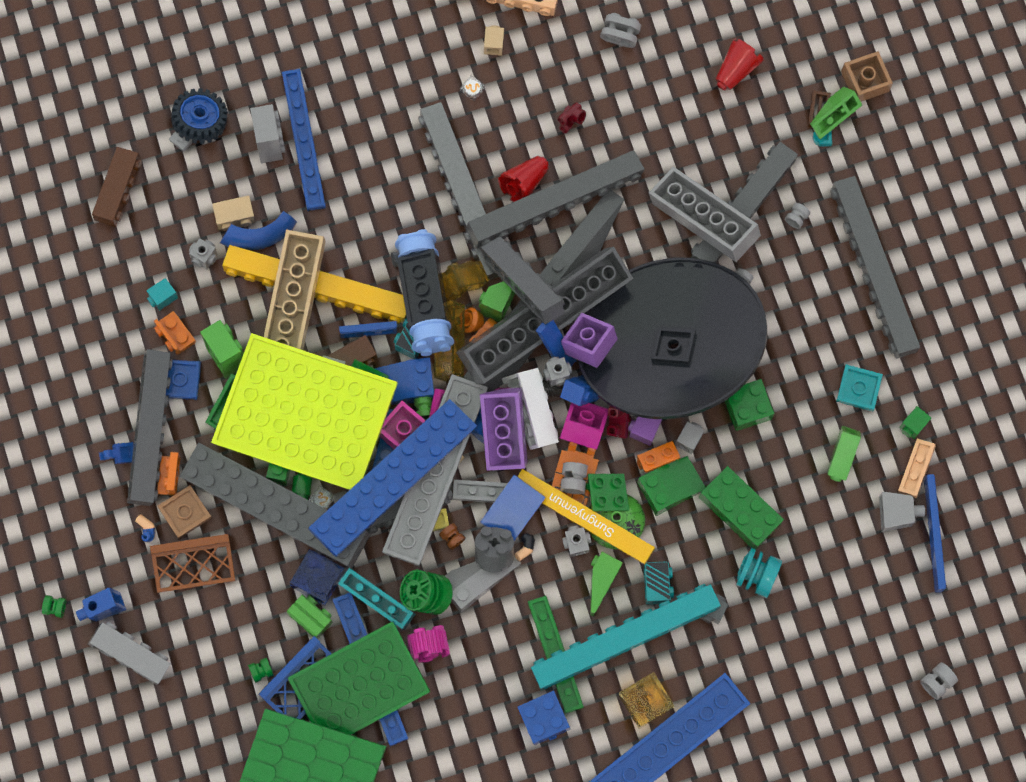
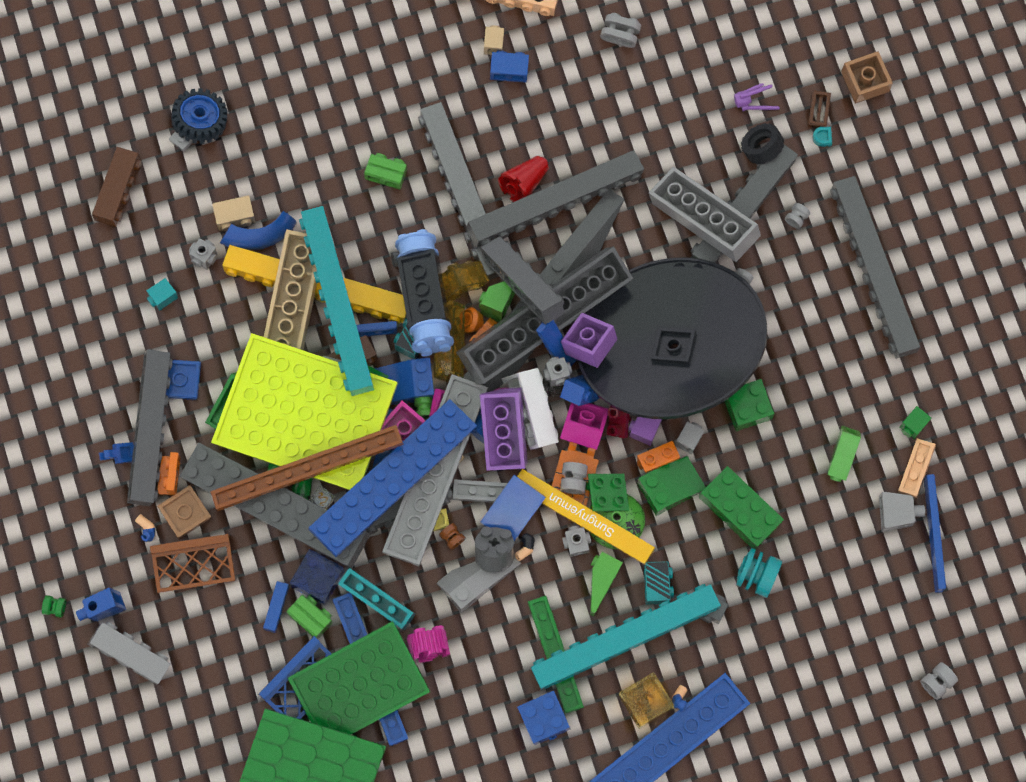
orange bracket [154,311,196,355] -> none
bright green brick [200,320,244,379] -> none
green wheel [248,657,274,683] -> none
light grey brick [250,104,286,163] -> none
blue tile [282,69,326,211] -> none
green wheel [400,570,453,615] -> none
tile [460,75,486,101] -> none
dark red plate [557,102,586,134] -> none
red cone [715,38,764,91] -> none
bright green slope [810,87,862,139] -> none
teal plate [836,364,883,412] -> none
none -> dark orange plate [210,425,404,511]
none -> blue piece [263,581,289,633]
none -> teal brick [299,206,374,396]
none -> bright green brick [364,153,407,190]
none -> blue brick [490,51,529,83]
none -> blue arm [671,685,687,711]
none -> medium lavender plant [734,83,780,111]
none -> black tyre [741,123,784,164]

